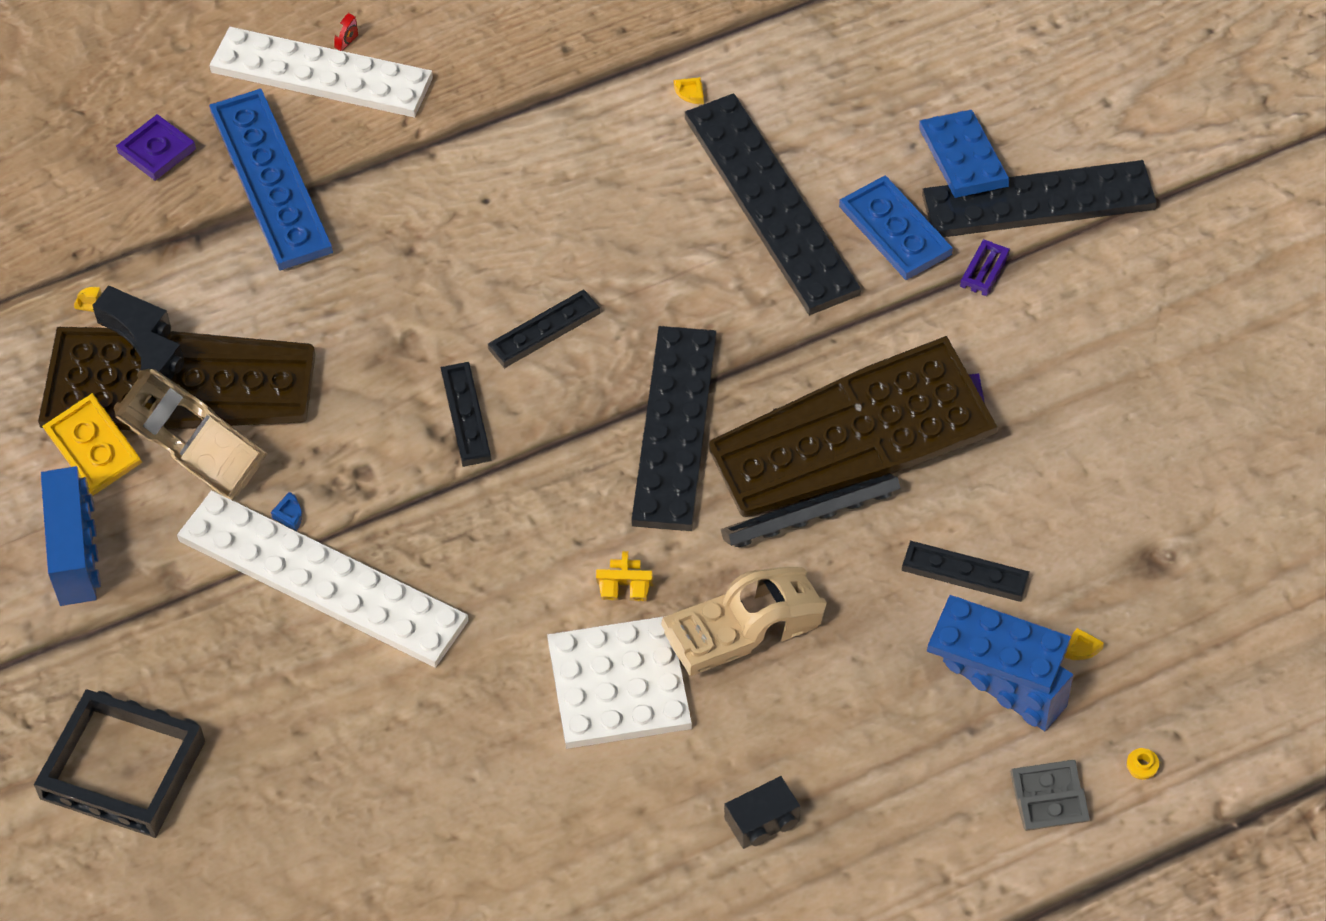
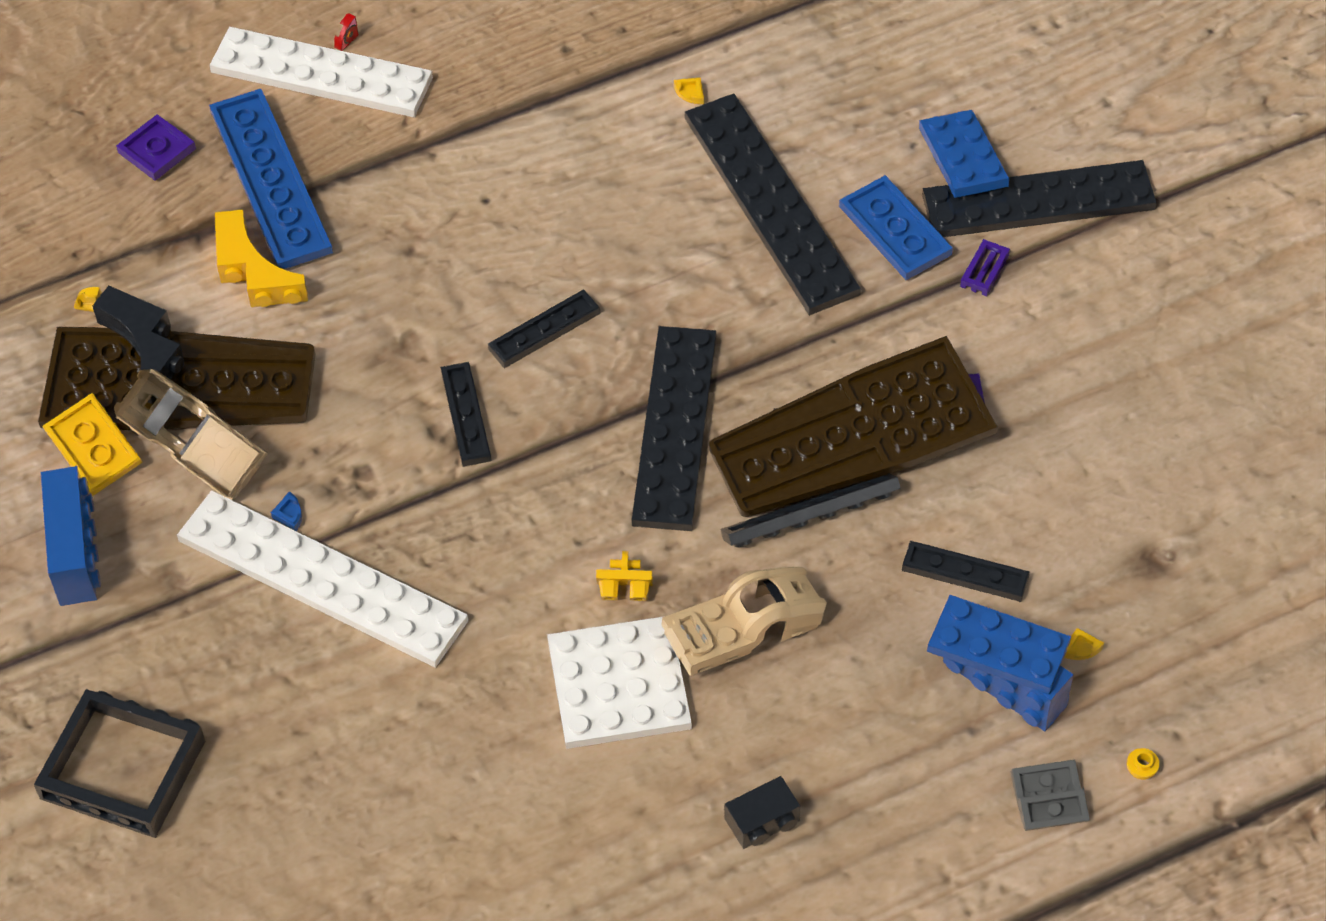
none -> yellow arch [215,210,308,307]

